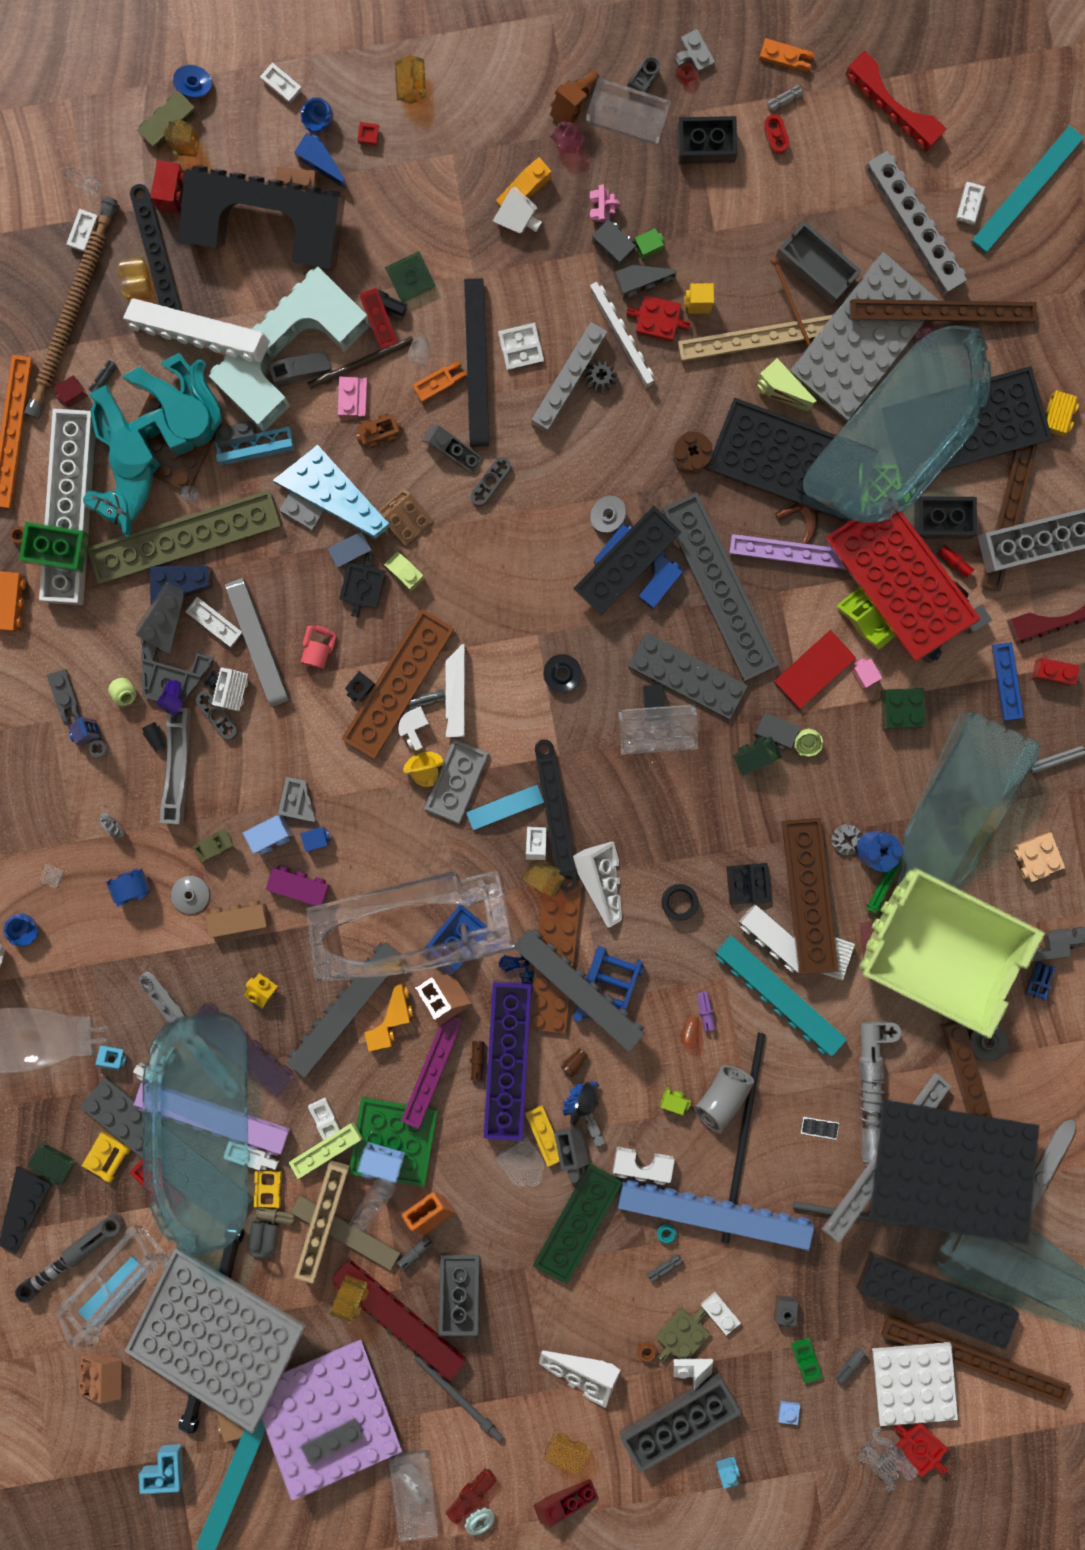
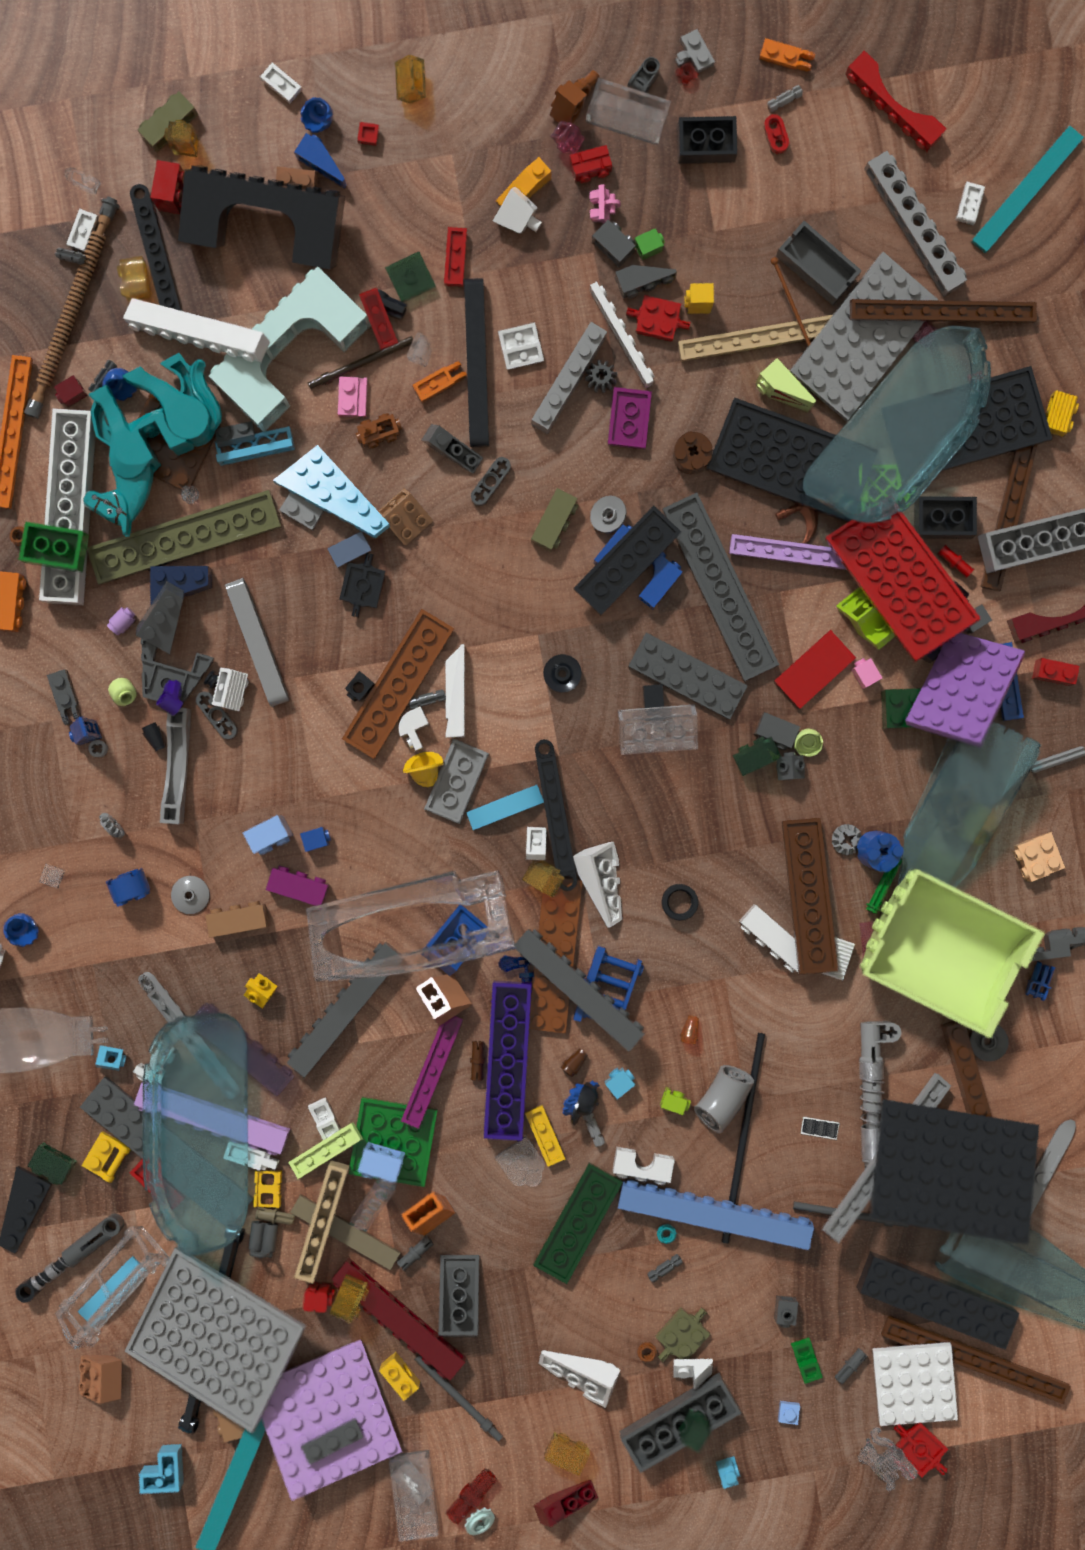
blue dish [173,65,212,98] -> none
white plate [185,597,243,648] -> none
olive brick [192,828,233,864] -> none
dark grey slope [268,351,331,388] -> none
light grey wing [278,777,315,822] -> none
coral piece [301,625,336,669] -> none
light orange arch [364,983,413,1051] -> none
yellowish green slope [384,551,425,592] -> none
dark grey brick [554,1125,589,1182] -> none
medium lavender axle [697,992,716,1031] -> none
white plate [701,1291,741,1335] -> none
teal brick [715,935,847,1057] -> none
black slope [726,863,771,905] -> none
none -> dark grey axle [55,248,86,265]
none -> blue hair [102,368,137,401]
none -> lavender brick [107,607,136,636]
none -> red brick [303,1282,335,1313]
none -> yellow brick [379,1352,420,1401]
none -> red plate [444,227,467,287]
none -> olive brick [531,488,579,552]
none -> red brick [569,145,612,183]
none -> medium azure brick [604,1067,635,1099]
none -> magenta plate [607,387,652,449]
none -> clear green brick [679,1409,711,1453]
none -> dark grey brick [776,752,805,780]
none -> medium lavender plate [906,633,1025,747]

